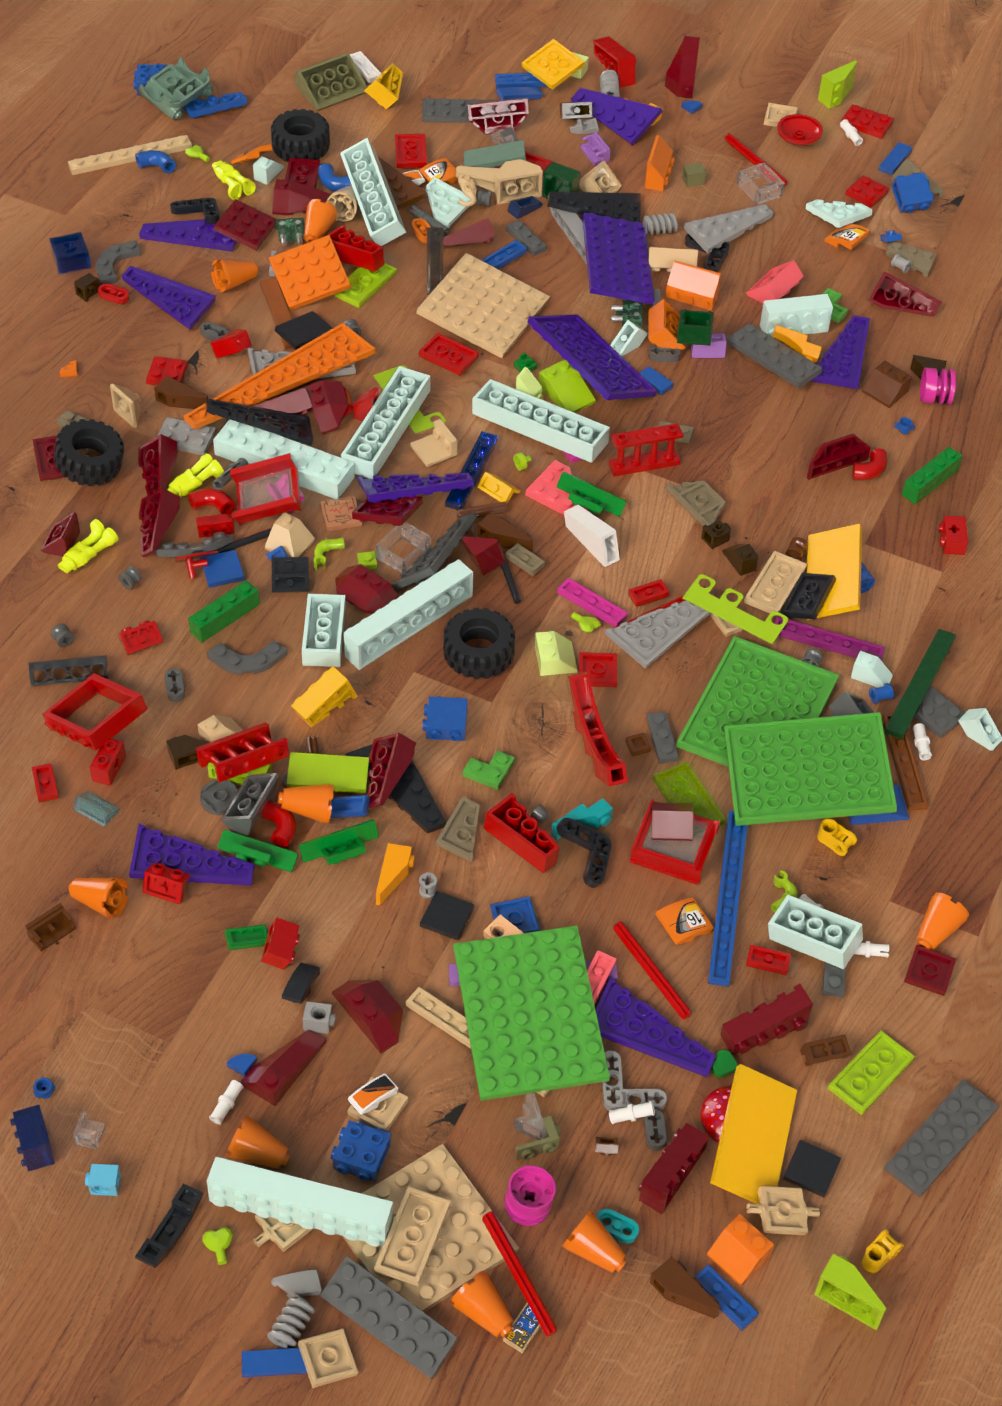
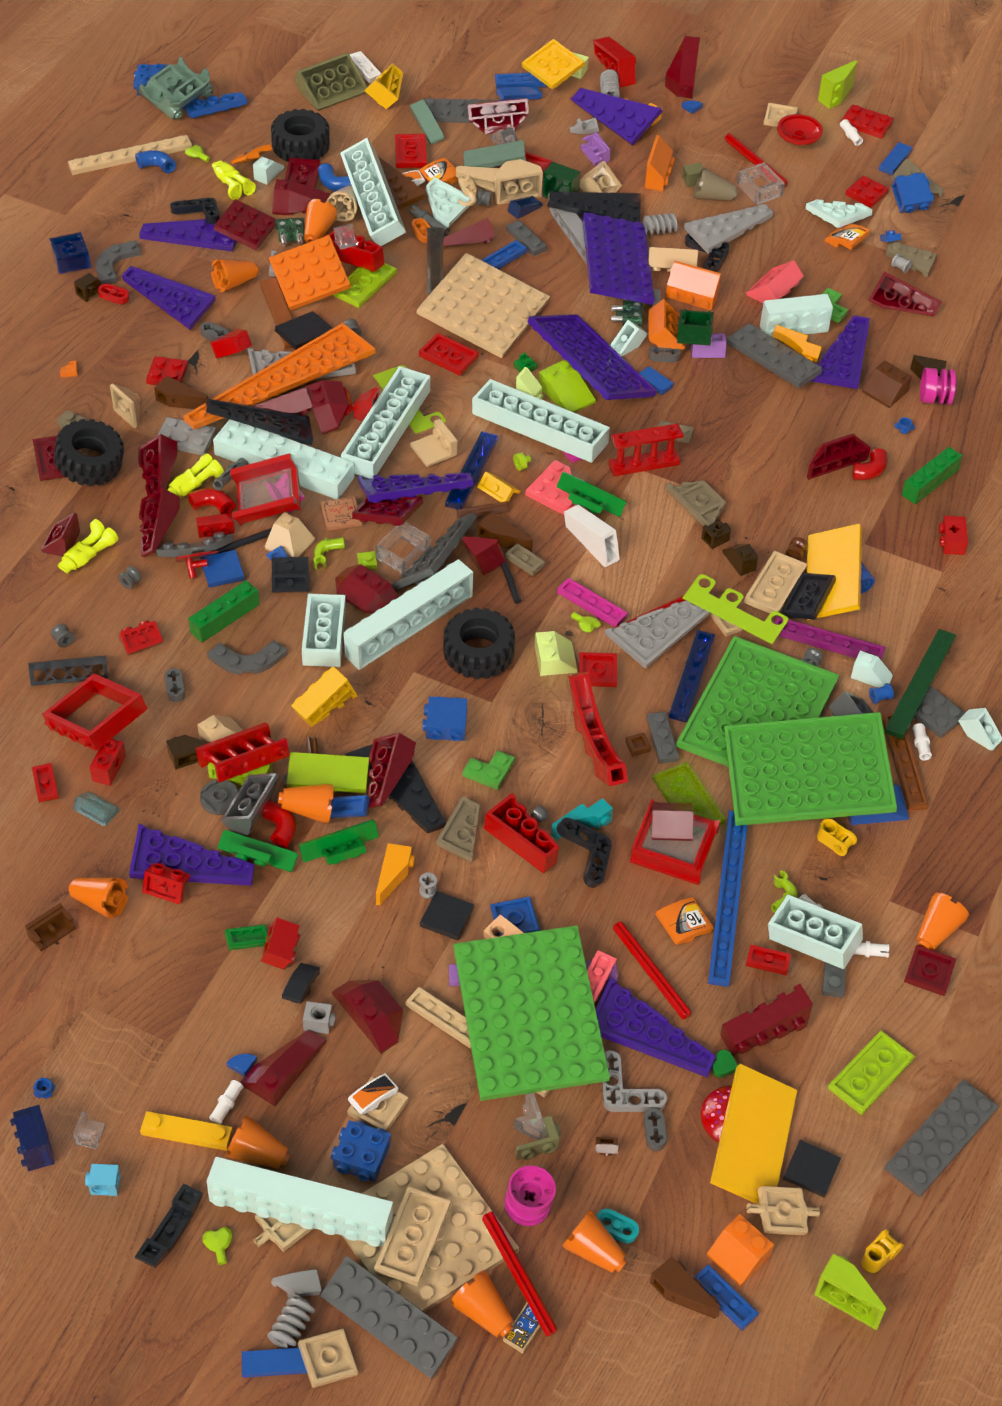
slope [560,102,592,119] -> none
white pin [609,1101,655,1124] -> none
red plate [628,579,669,607] -> none
dark red wedge [638,1123,710,1214] -> none
reddish brown hinge [800,1034,852,1066] -> none
none -> yellow plate [140,1111,233,1151]
none -> clear panel [334,224,358,250]
none -> sand green slope [409,99,445,145]
none -> clear blue plate [669,630,715,723]
none -> dark tan cone [693,167,738,201]

